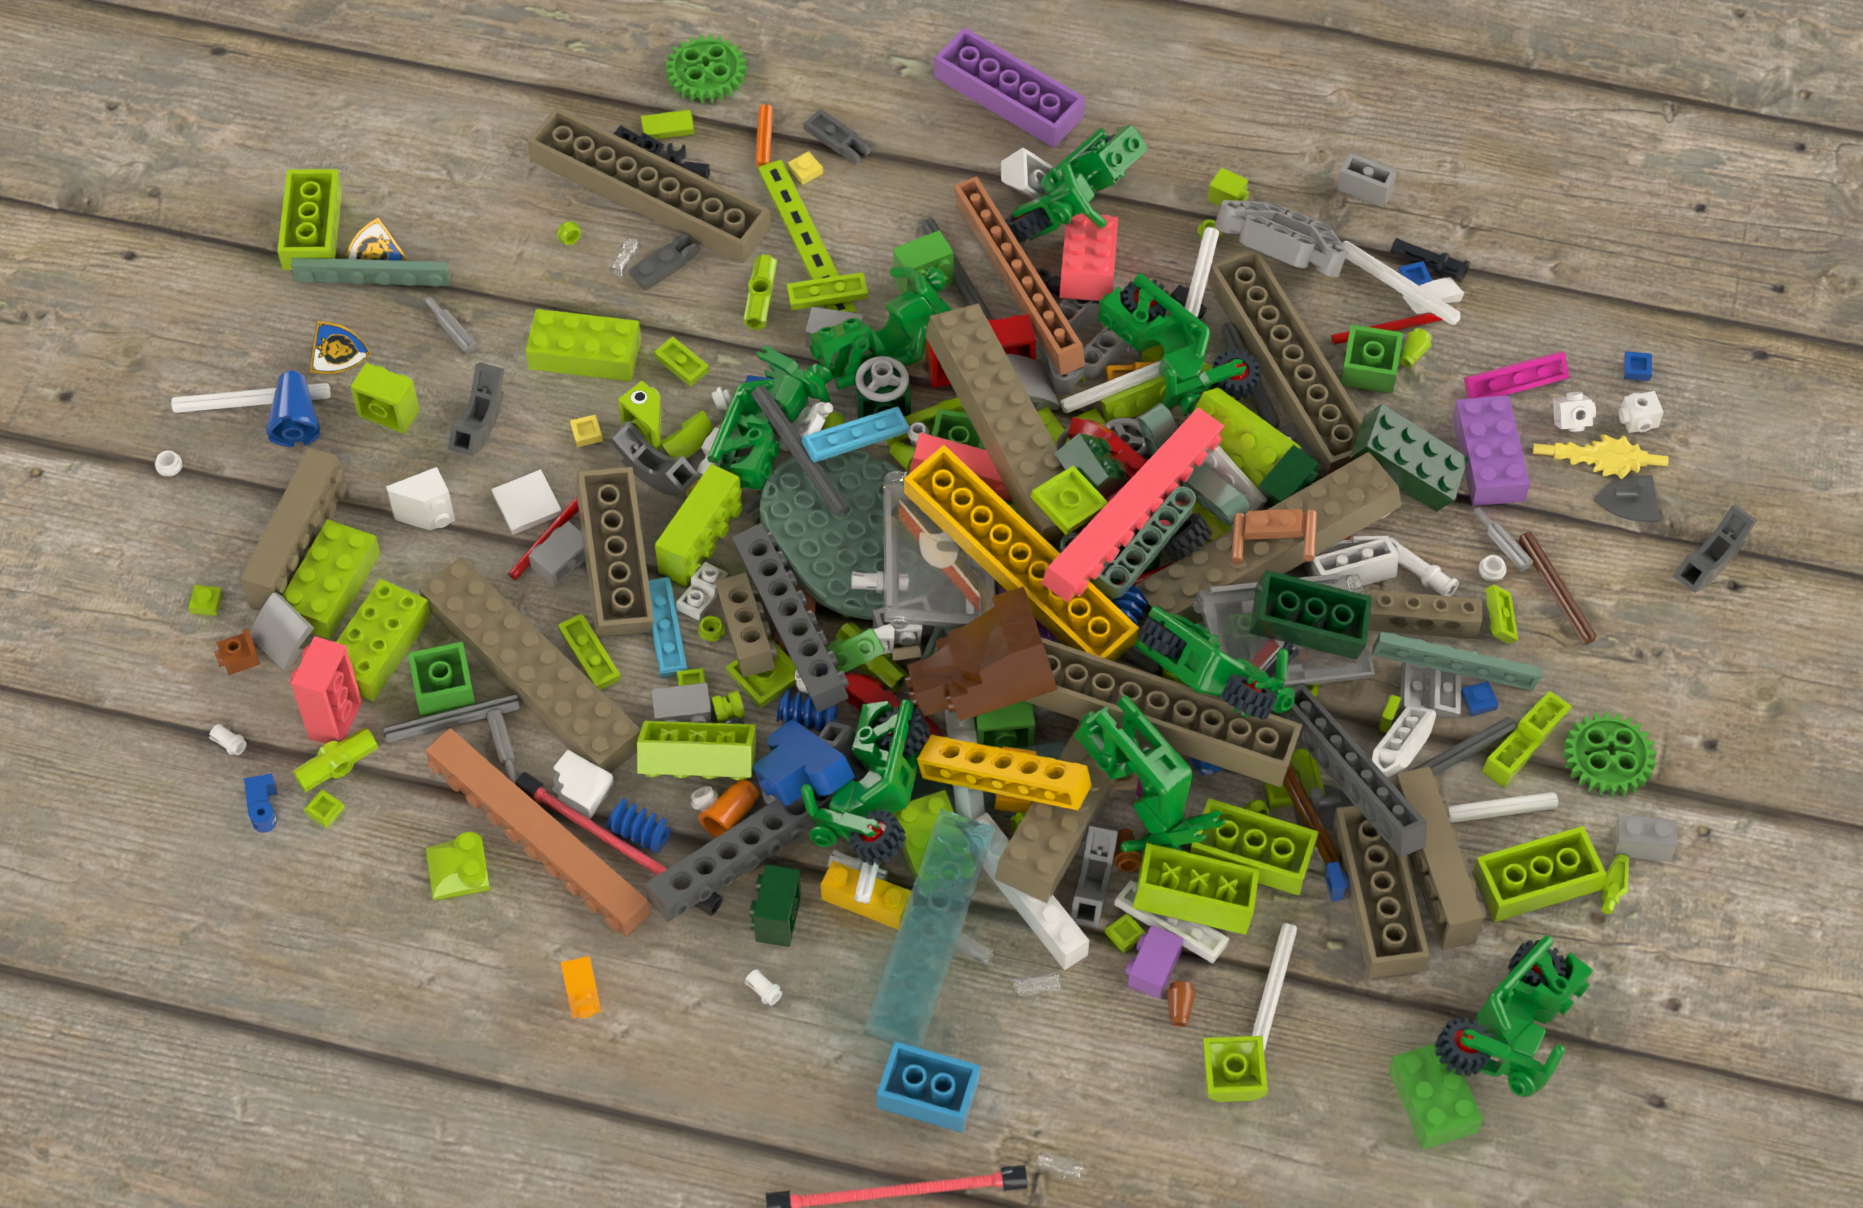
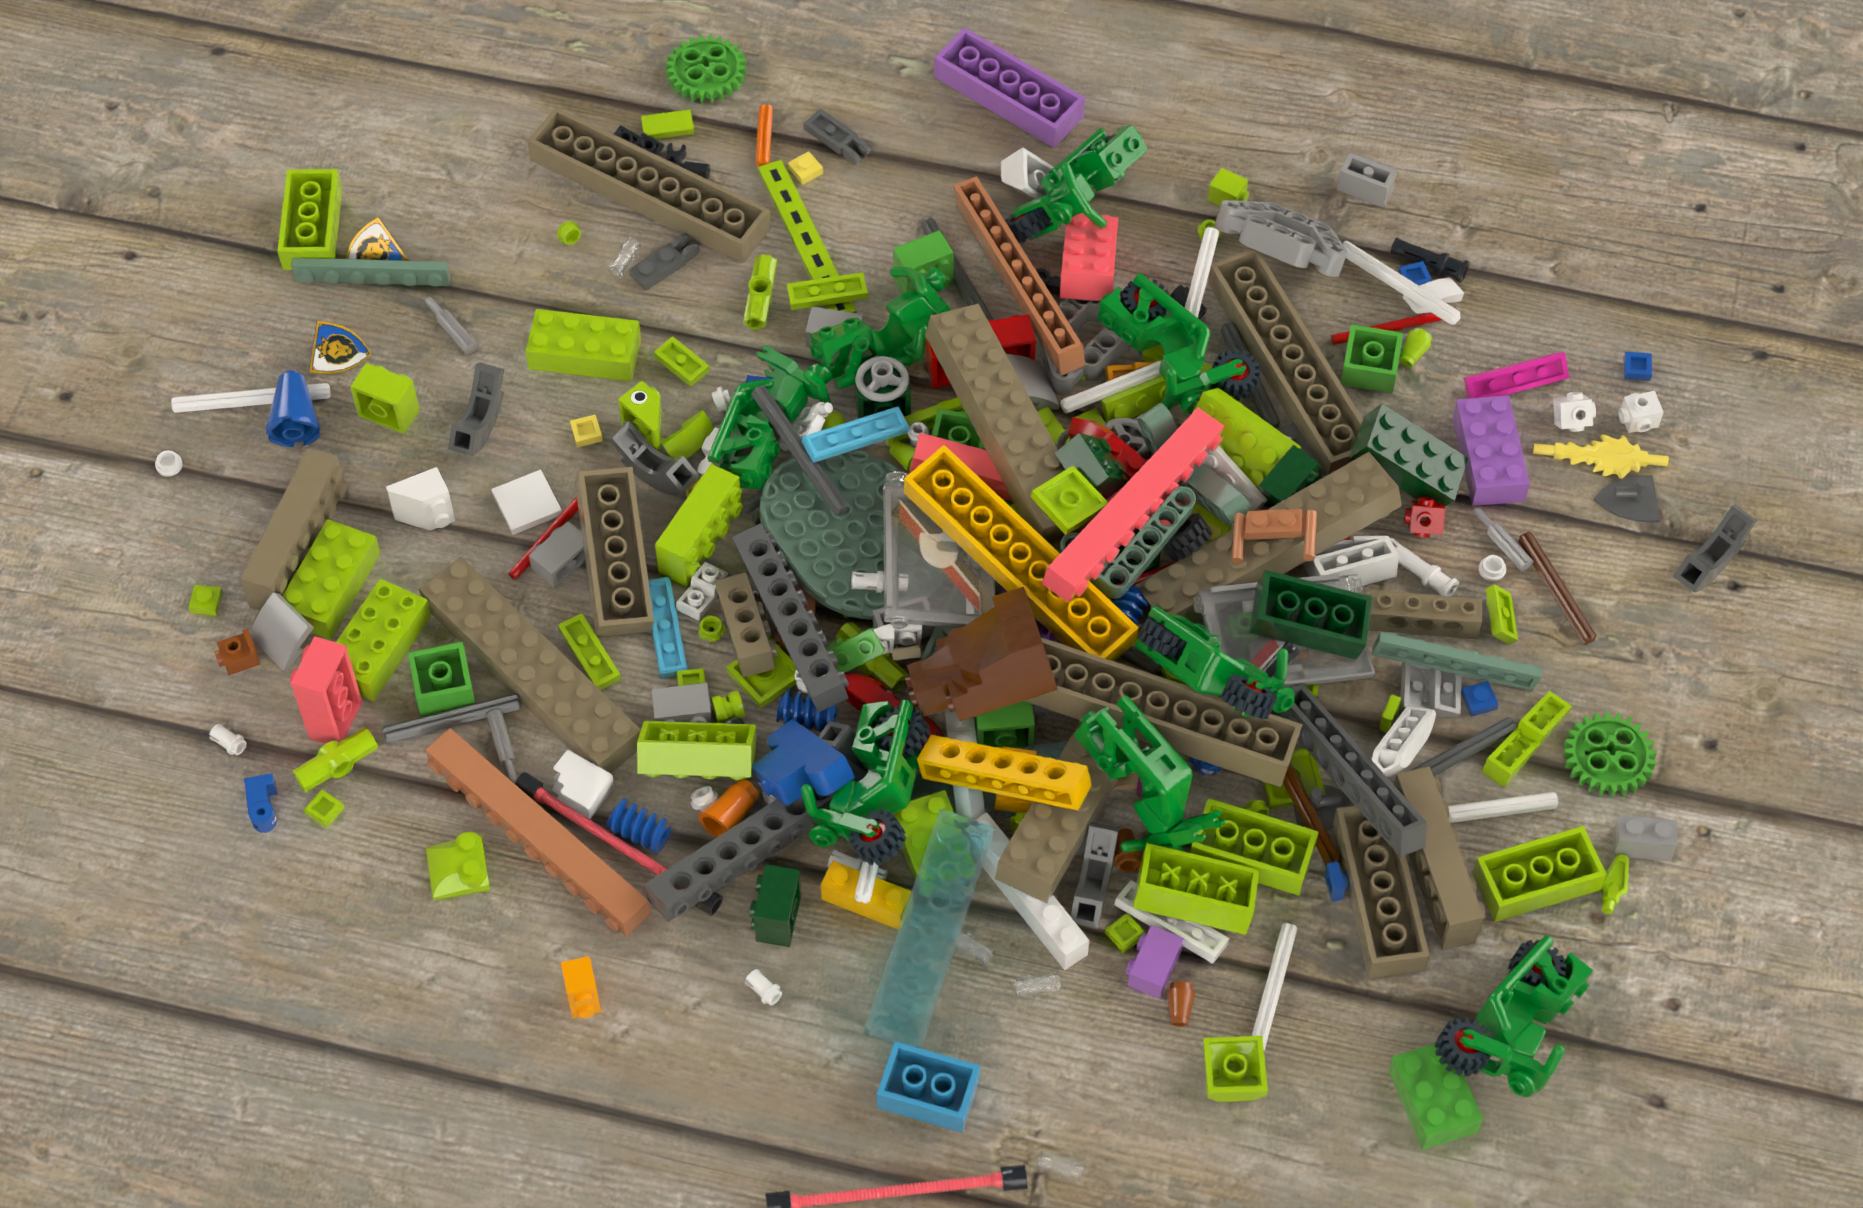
none -> brick [1404,497,1445,538]

